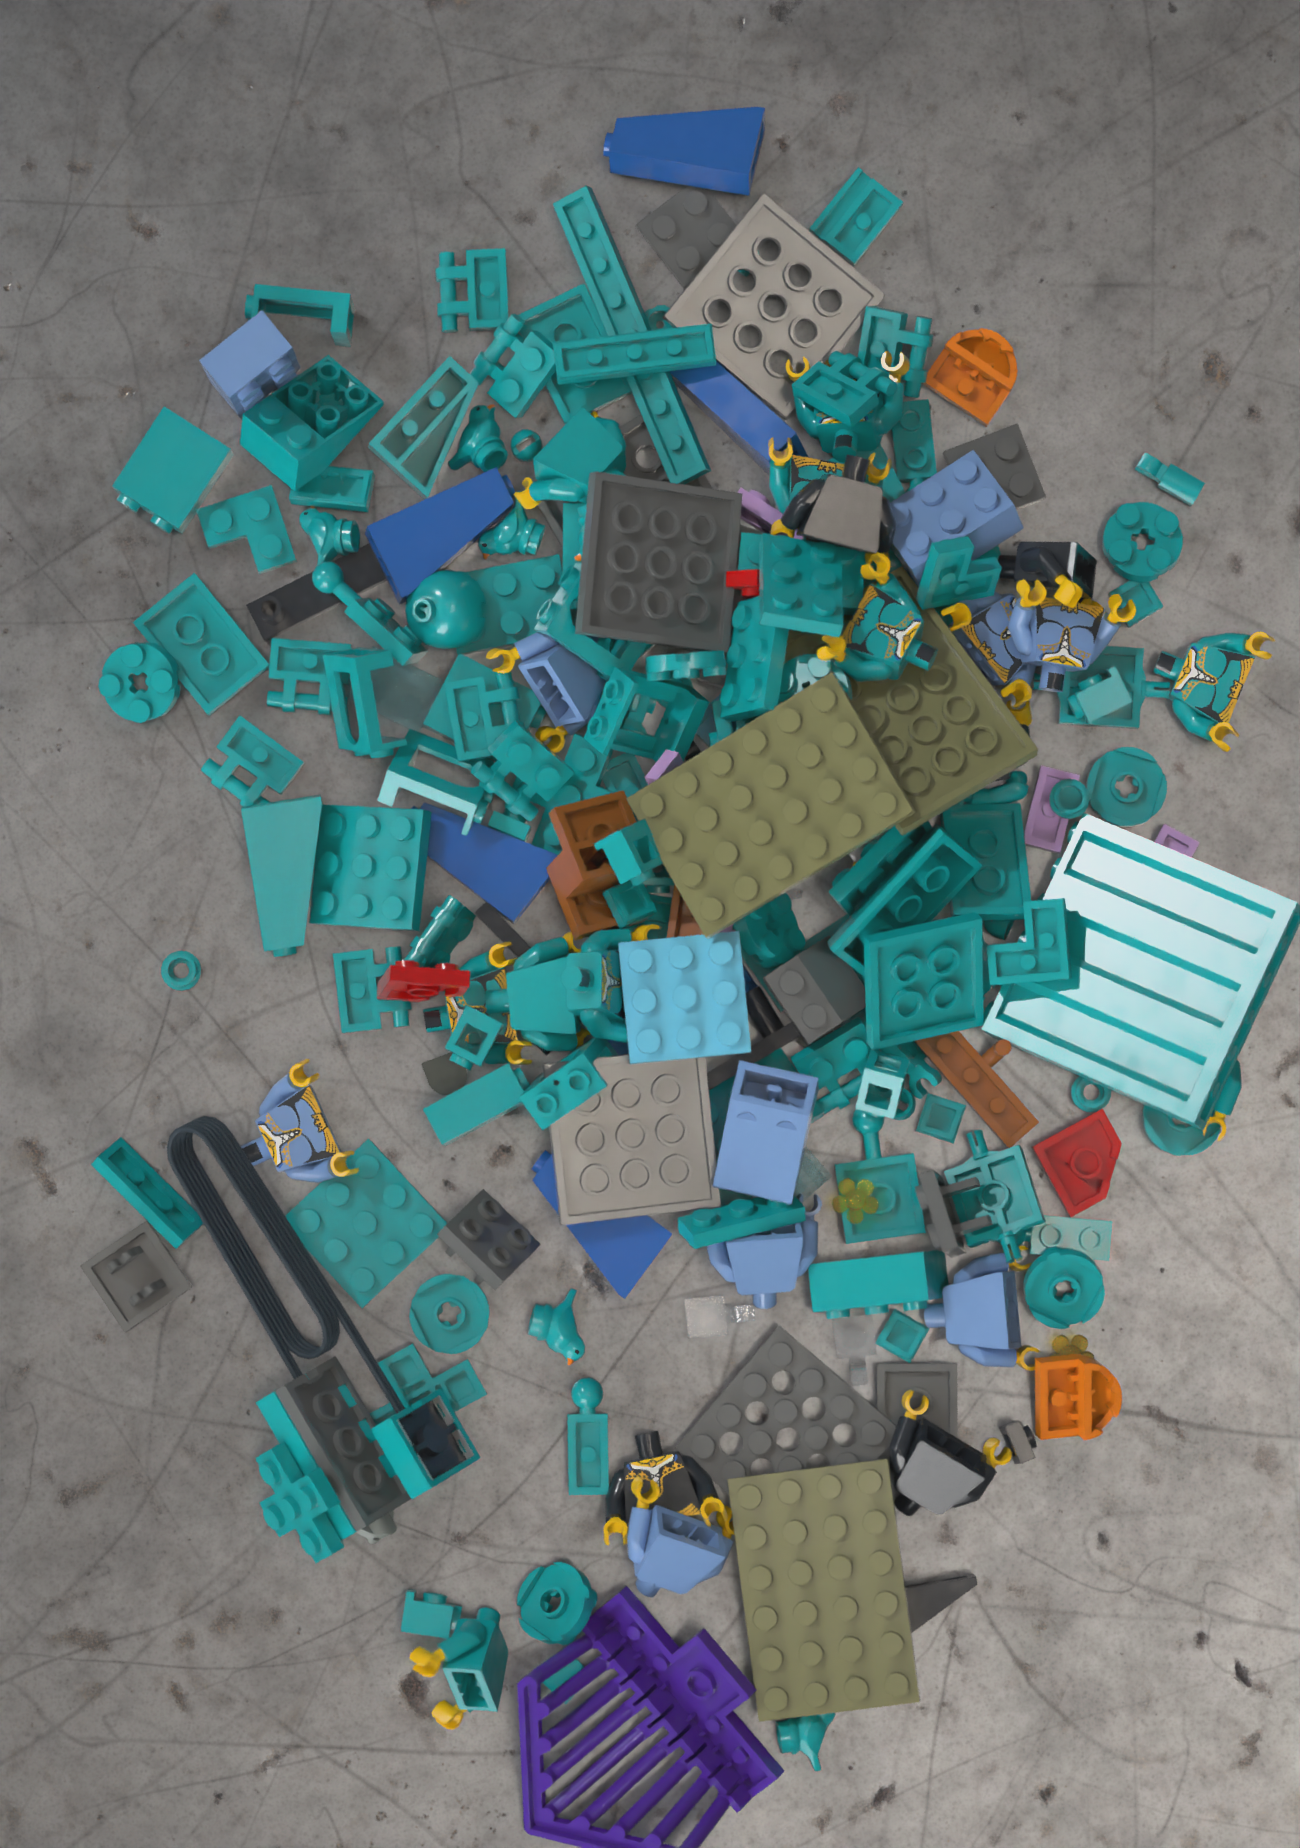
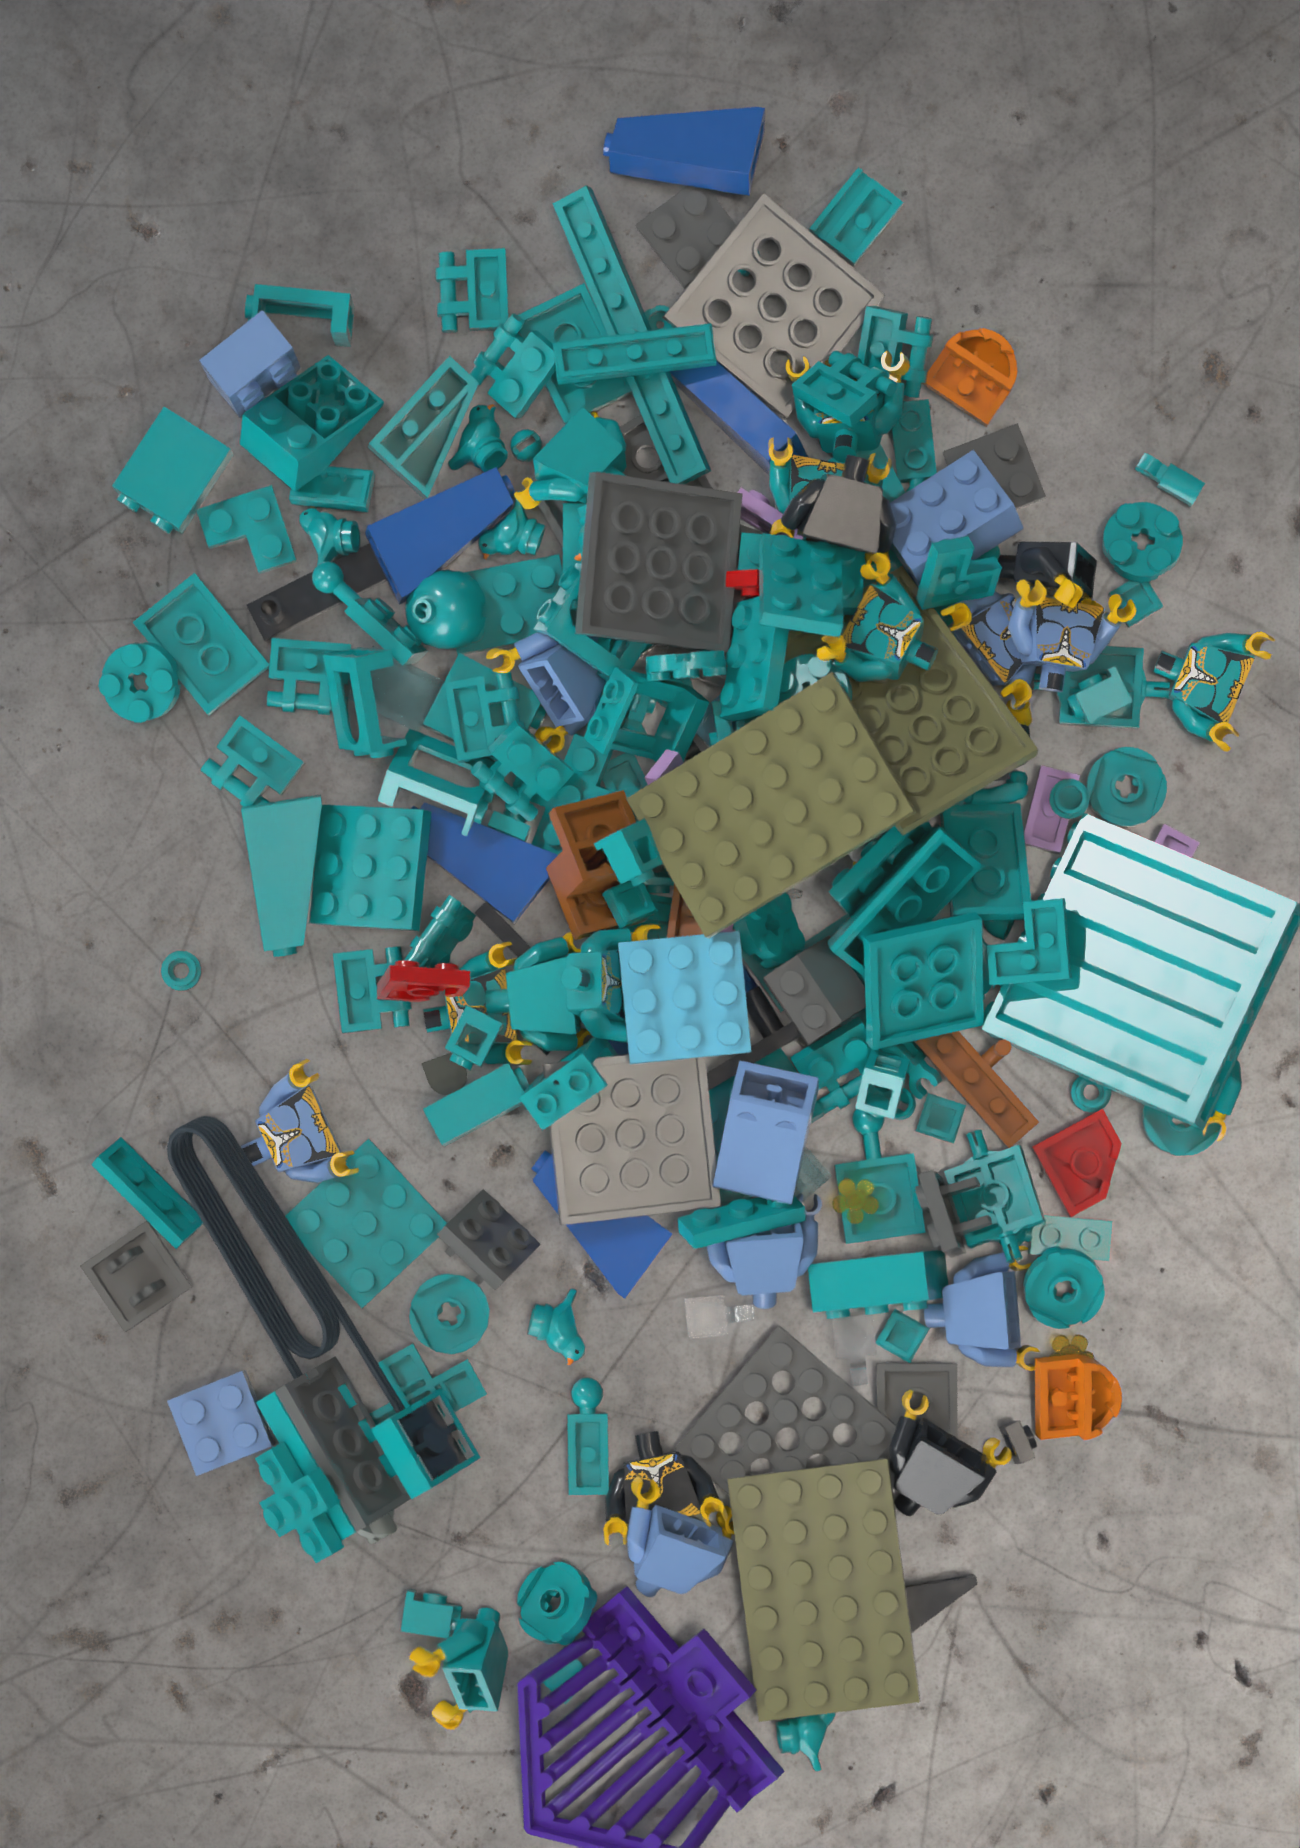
none -> medium blue brick [167,1370,275,1476]

